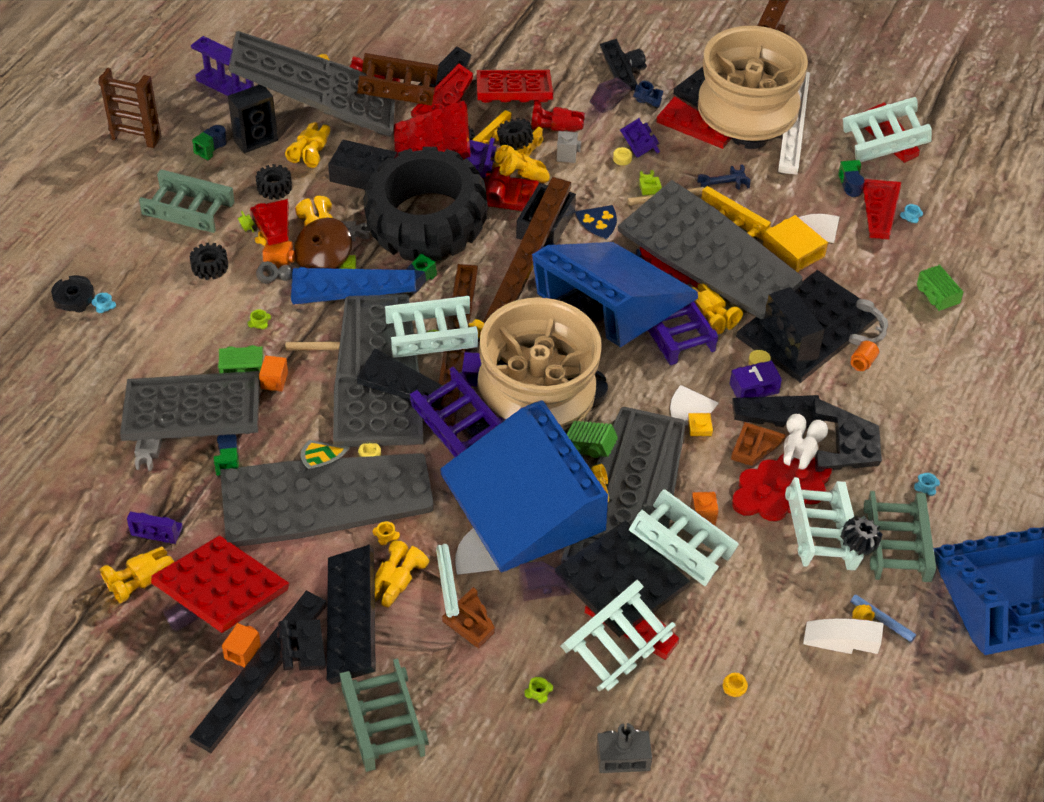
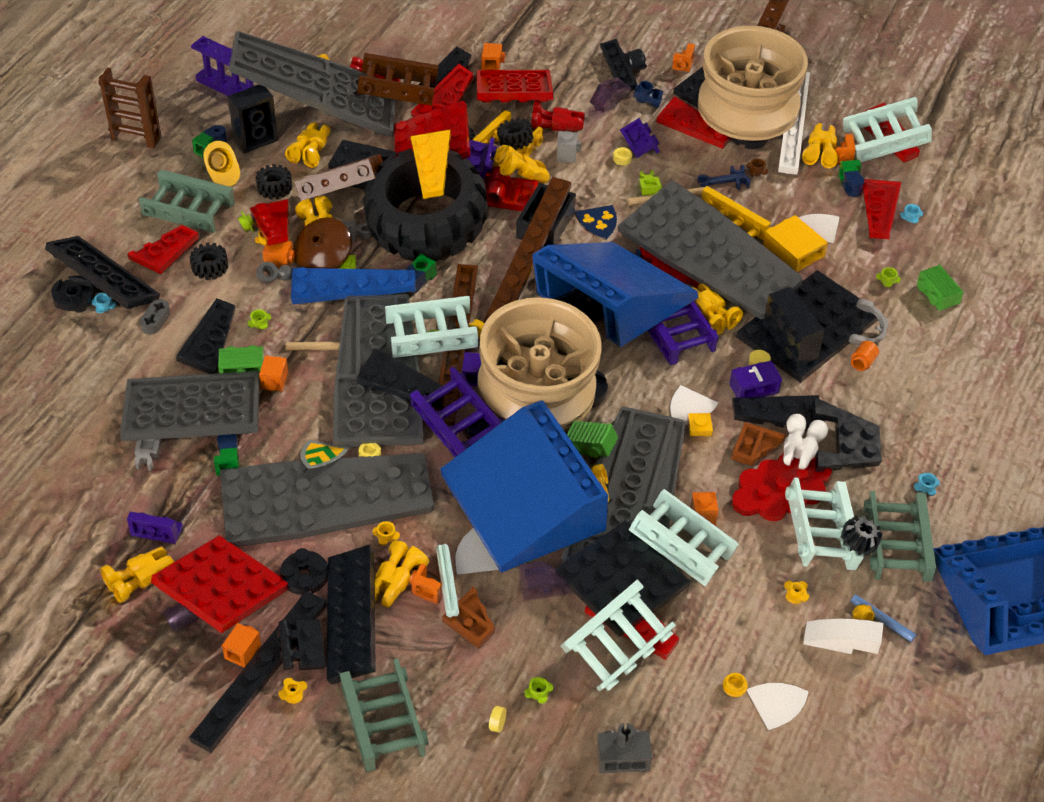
none -> black plate [45,236,160,309]
none -> red wing [127,225,199,275]
none -> dark grey beam [140,299,170,335]
none -> black wing [176,298,236,374]
none -> yellow piece [203,141,240,187]
none -> yellow plate [278,678,307,704]
none -> black plate [280,548,328,595]
none -> fence [294,154,383,201]
none -> orange bracket [410,564,442,604]
none -> yellow wing [411,130,451,199]
none -> orange brick [482,43,505,70]
none -> light yellow tile [489,706,506,733]
none -> orange bracket [672,43,695,72]
none -> reddish brown plate [746,158,768,176]
none -> white sticker [747,683,808,730]
none -> yellow plate [784,581,809,604]
none -> yellow piece [802,123,838,169]
none -> orange bracket [835,134,856,164]
none -> lime plate [876,267,901,287]

